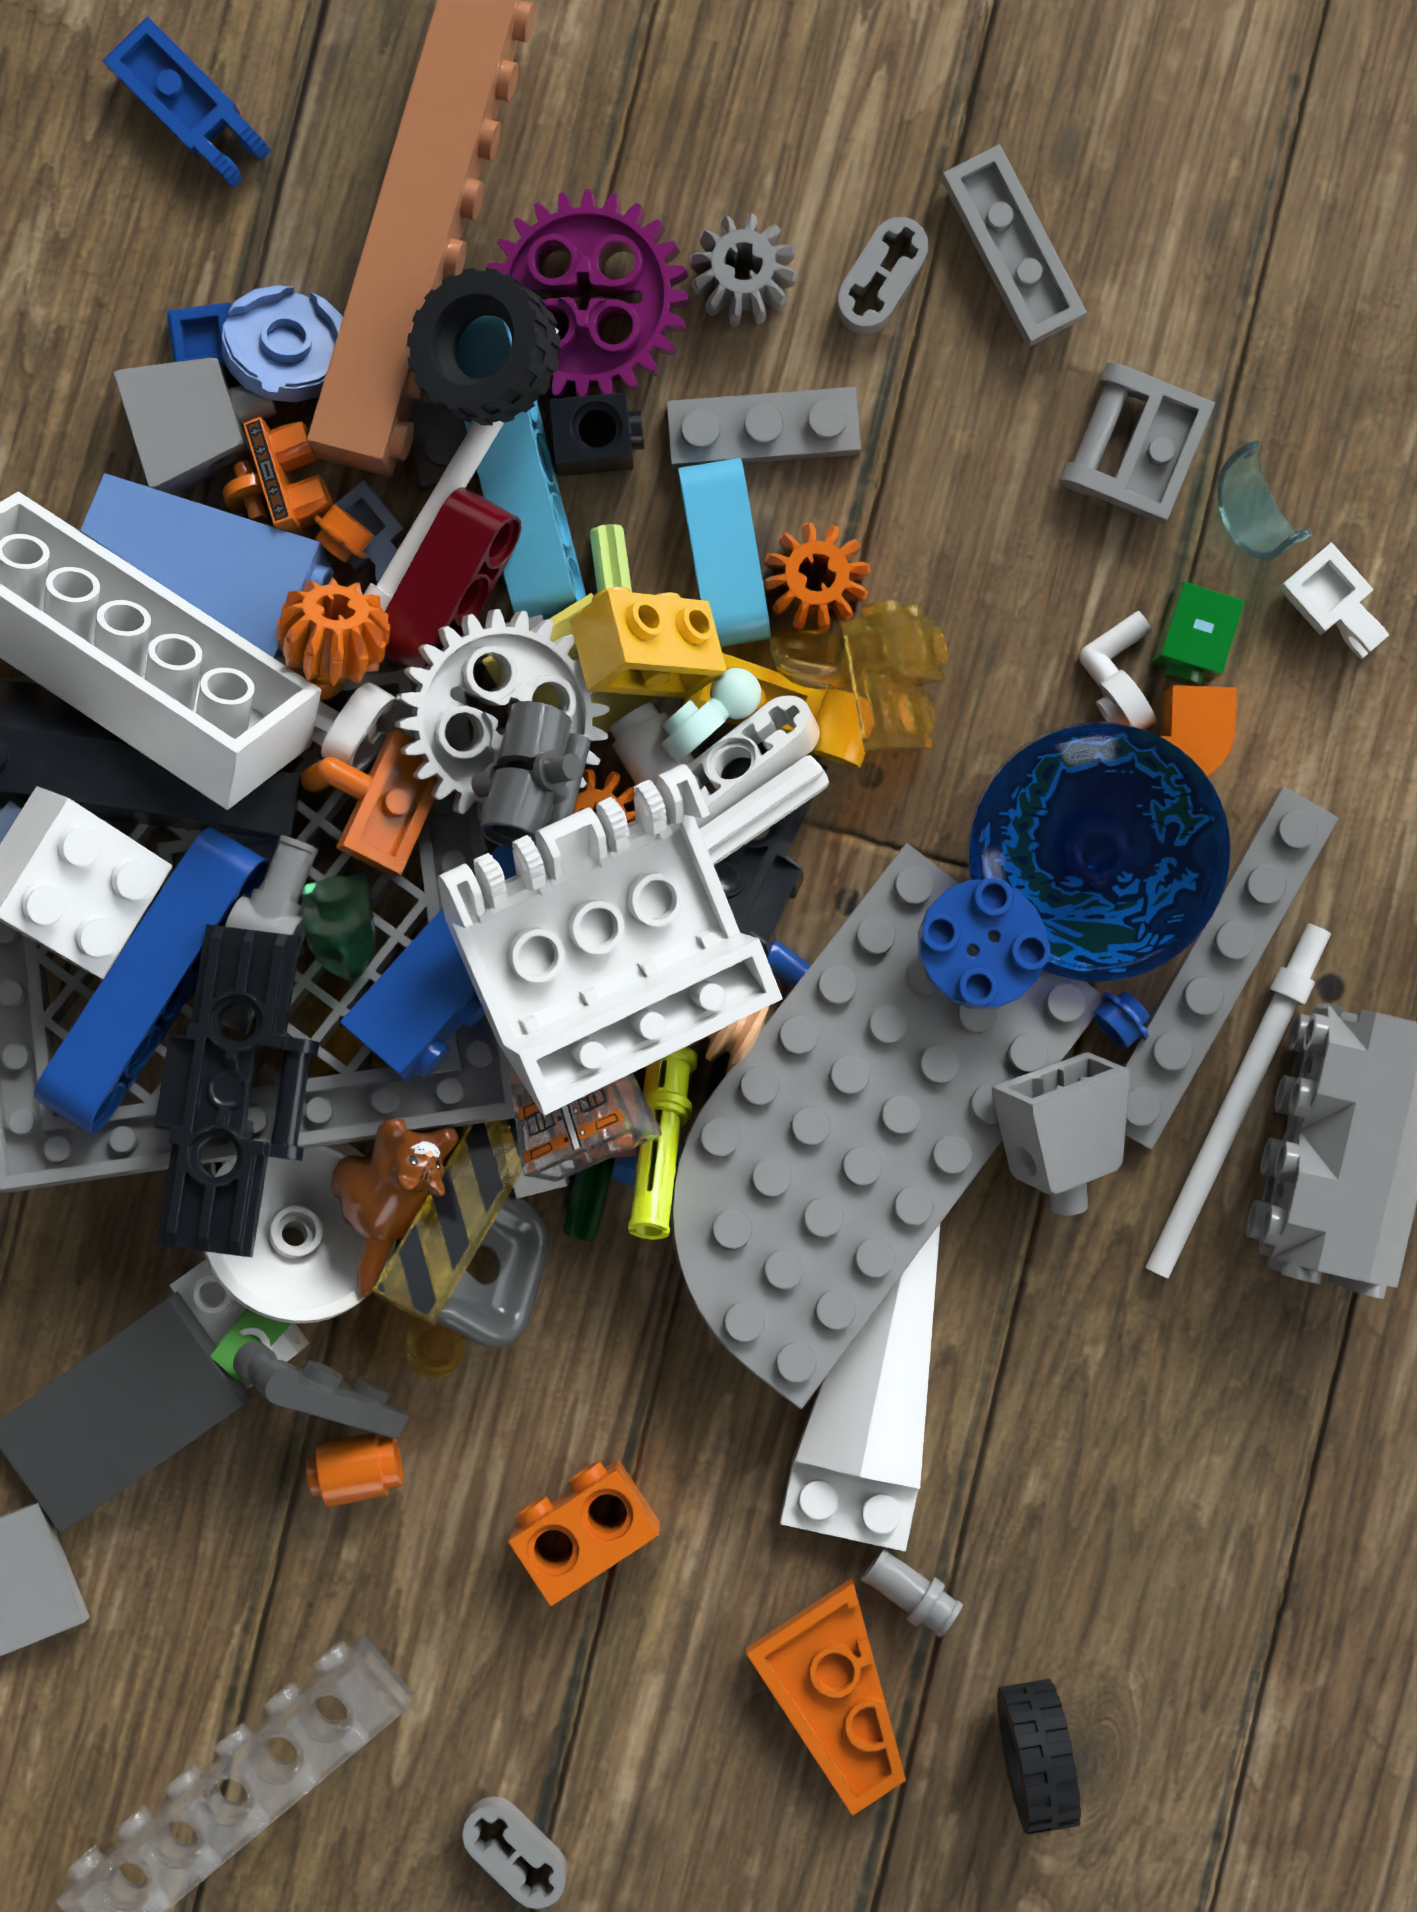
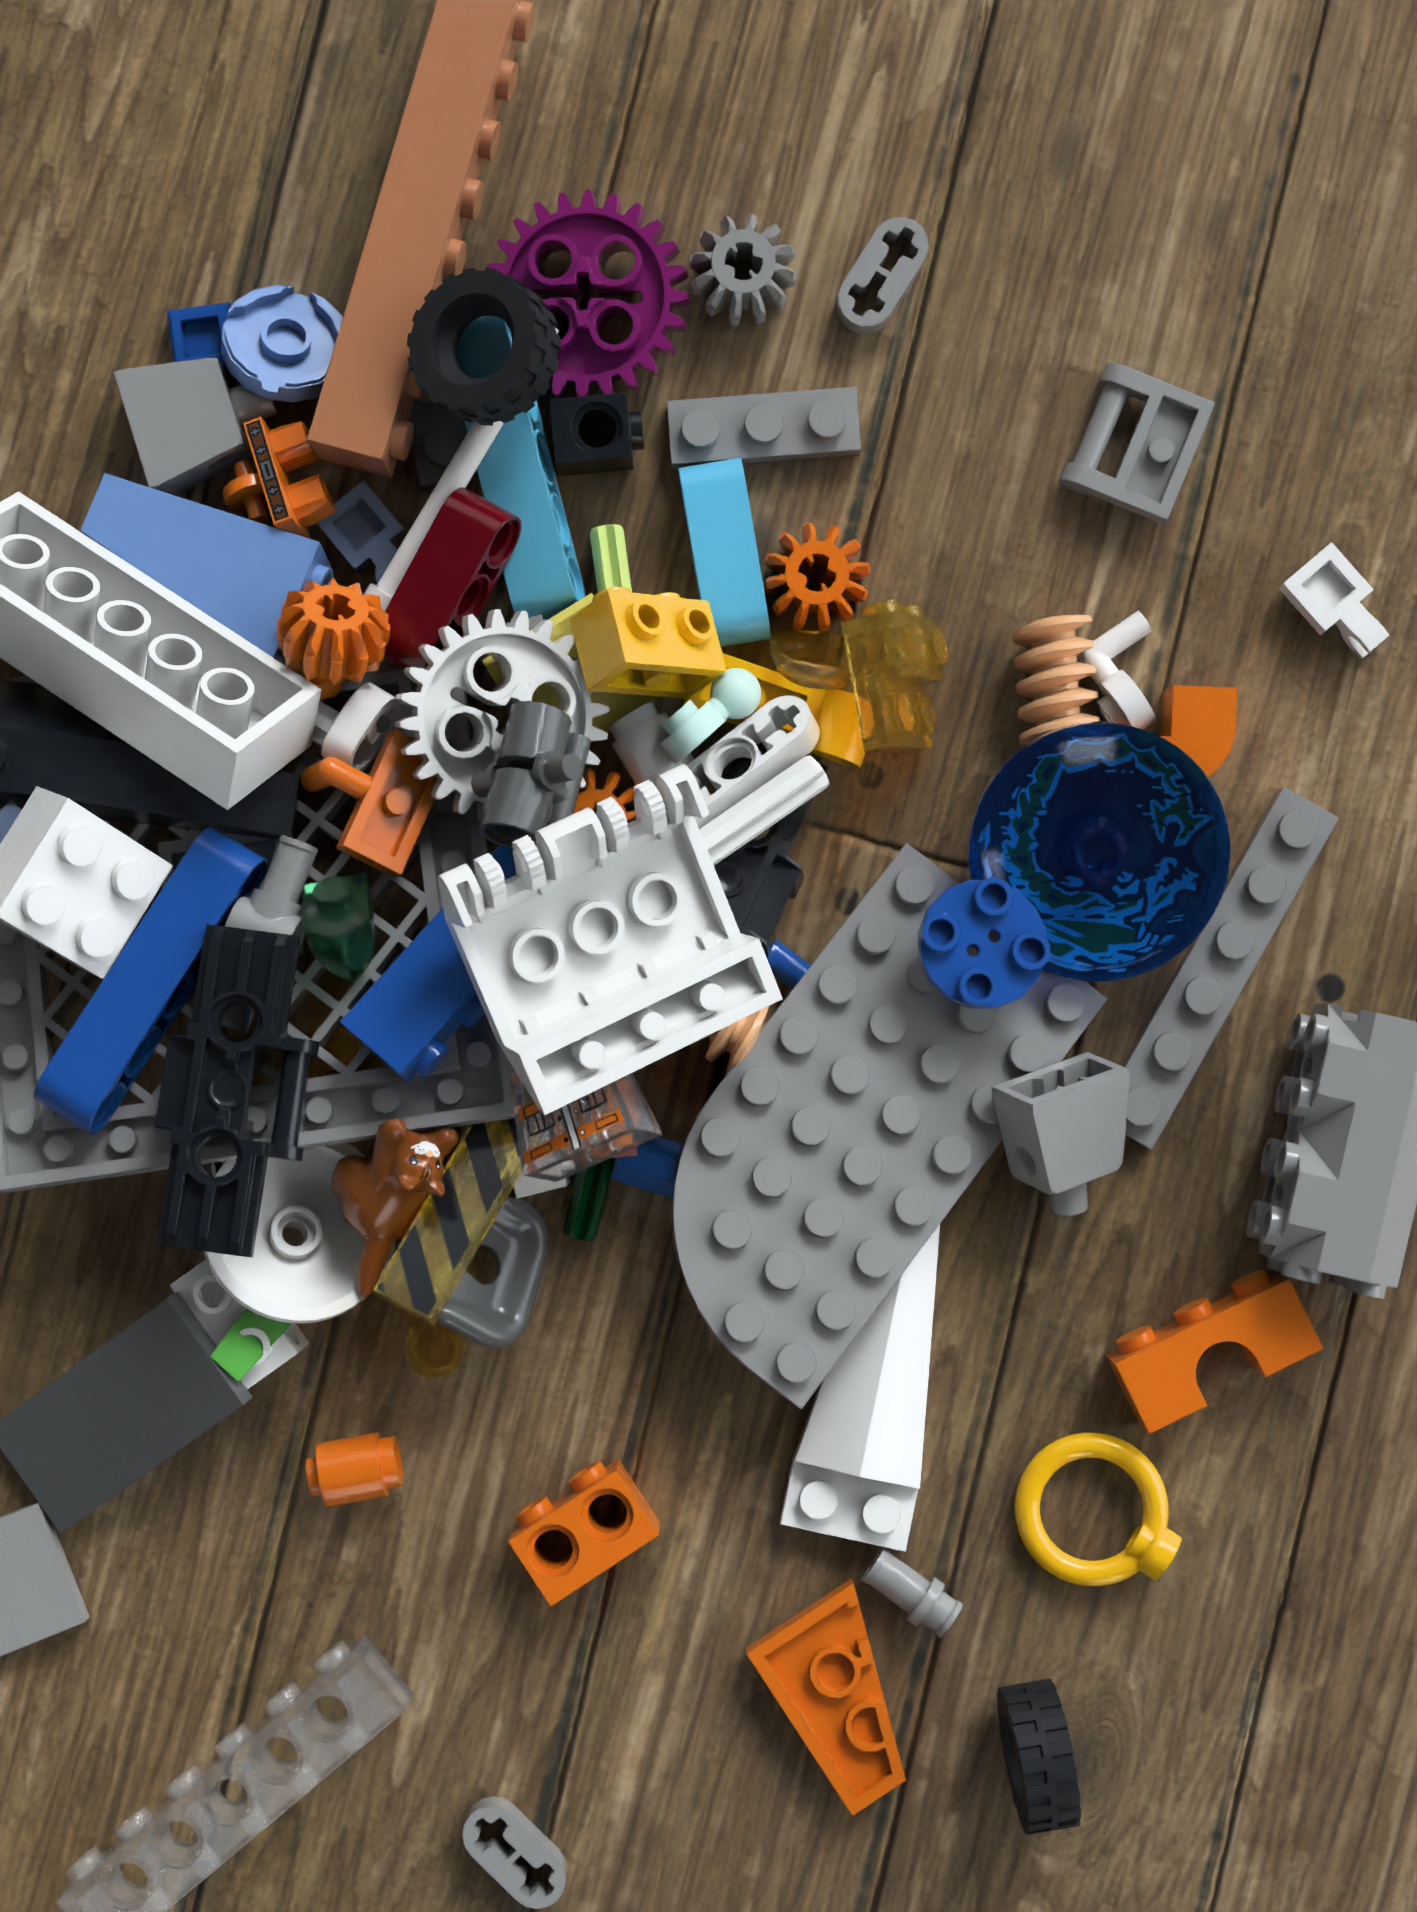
blue hinge [102,16,271,189] -> none
dark grey plate [233,1341,409,1439] -> none
orange plate [314,503,375,563] -> none
neon yellow pin [628,1046,698,1240] -> none
light grey plate [941,144,1087,348] -> none
blue plate [1093,991,1150,1050] -> none
white bar [1145,923,1331,1279] -> none
green brick [1150,581,1245,686] -> none
clear light blue helmet [1217,440,1313,560] -> none
none -> light nougat piece [1012,615,1100,750]
none -> yellow piece [1014,1432,1182,1586]
none -> orange arch [1105,1269,1324,1434]

